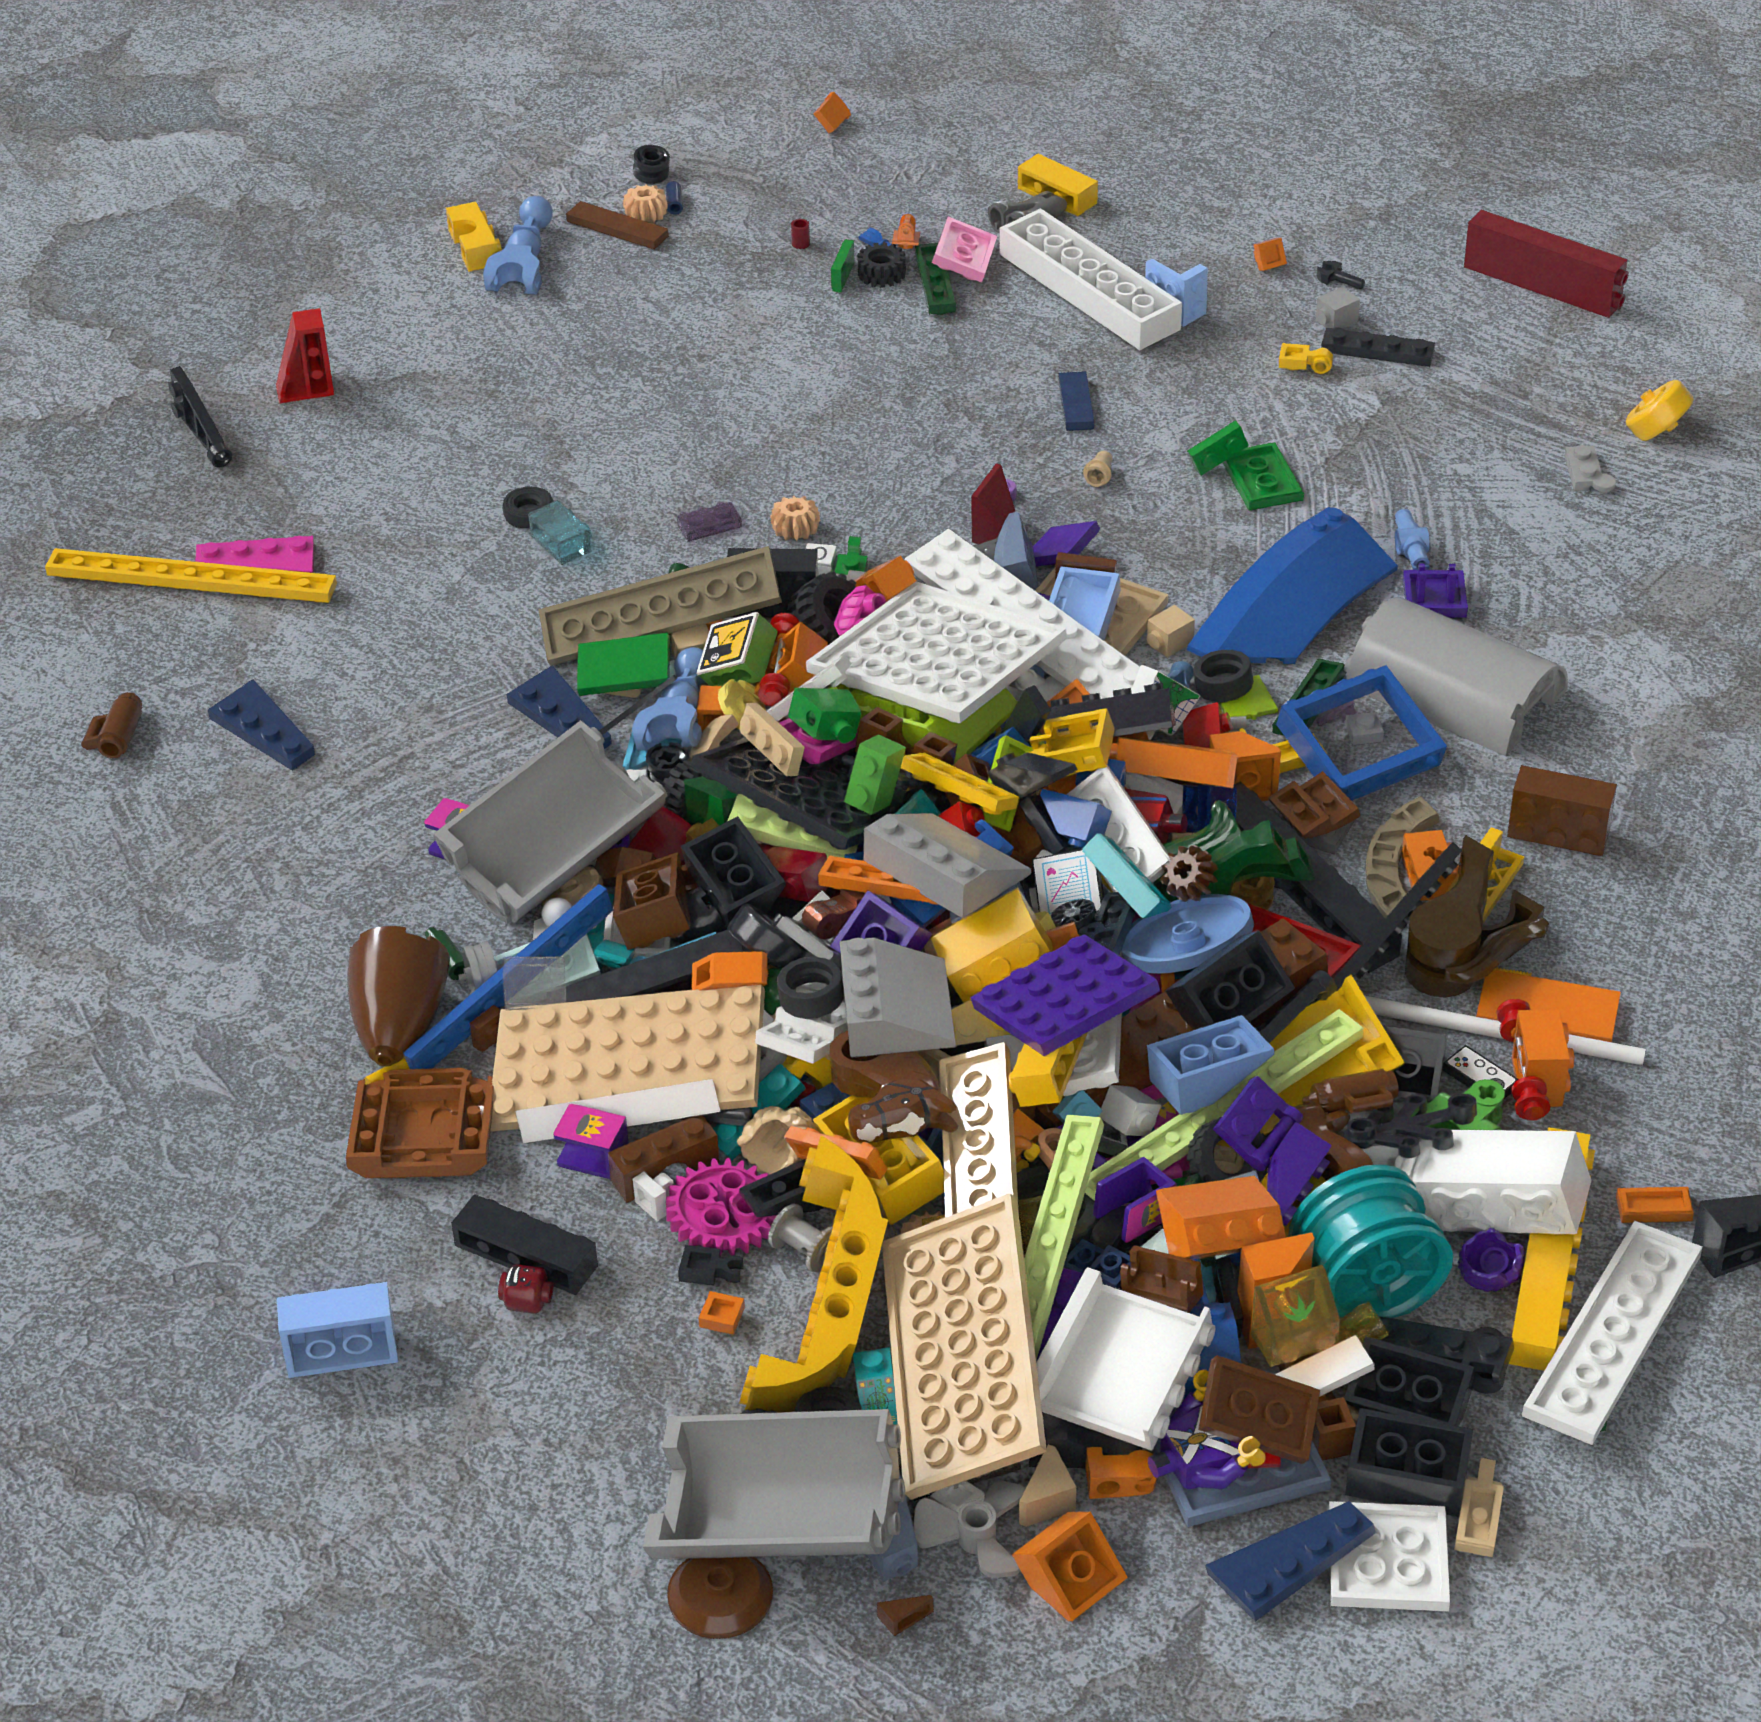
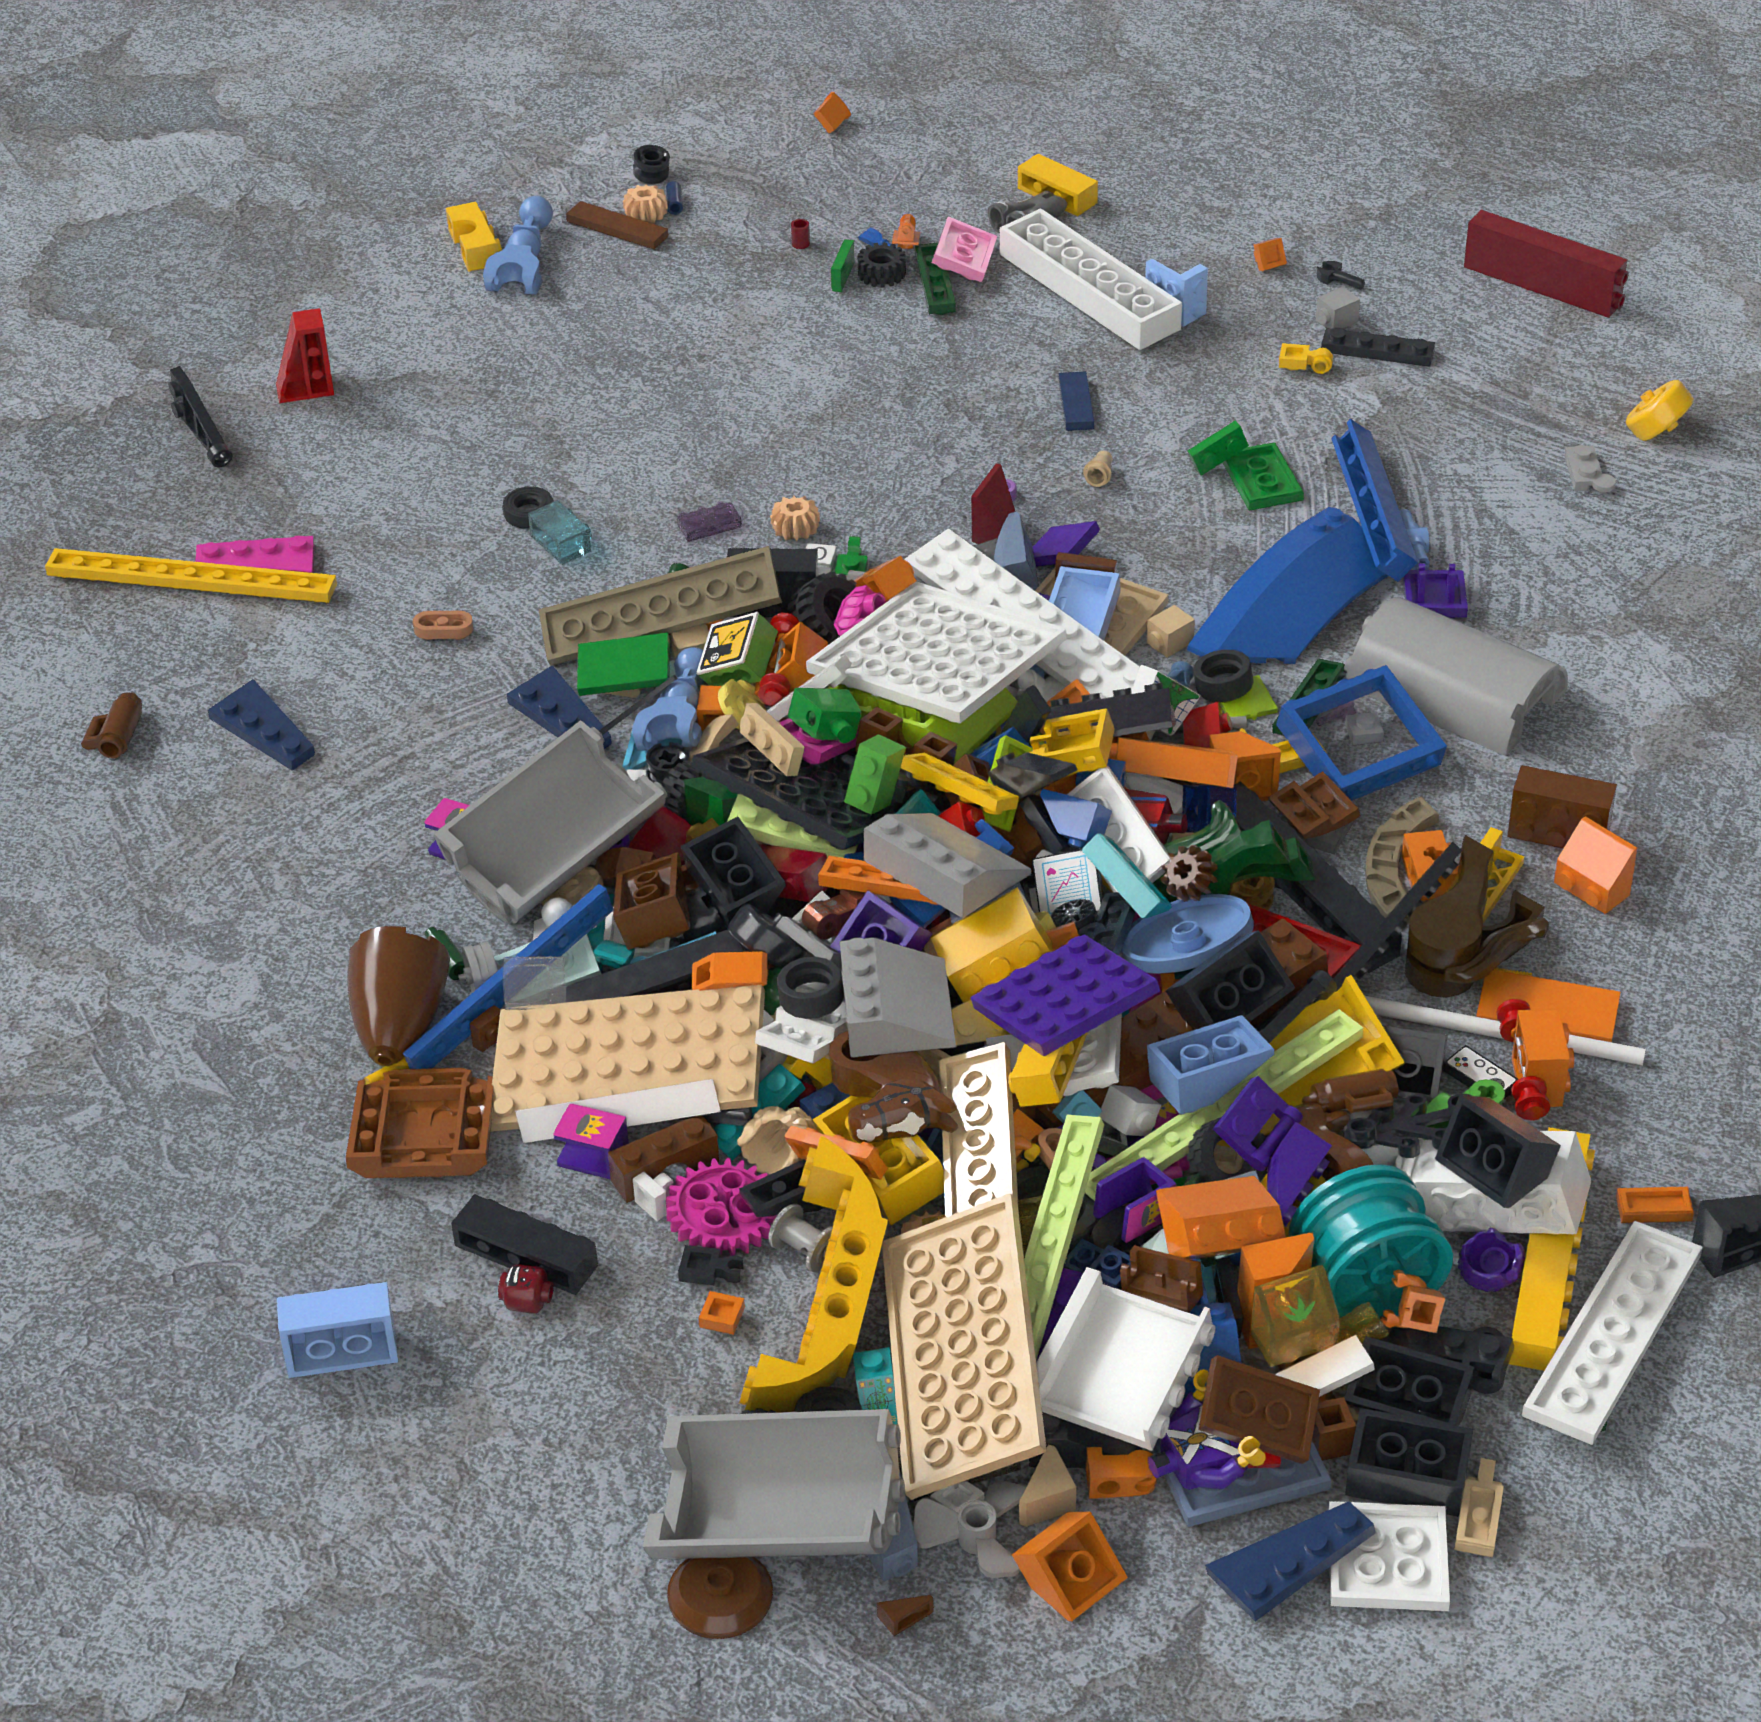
none -> nougat plate [413,611,474,640]
none -> blue tile [1331,419,1418,582]
none -> orange piece [1381,1270,1445,1333]
none -> black slope [1435,1094,1561,1208]
none -> slope [1554,816,1637,914]

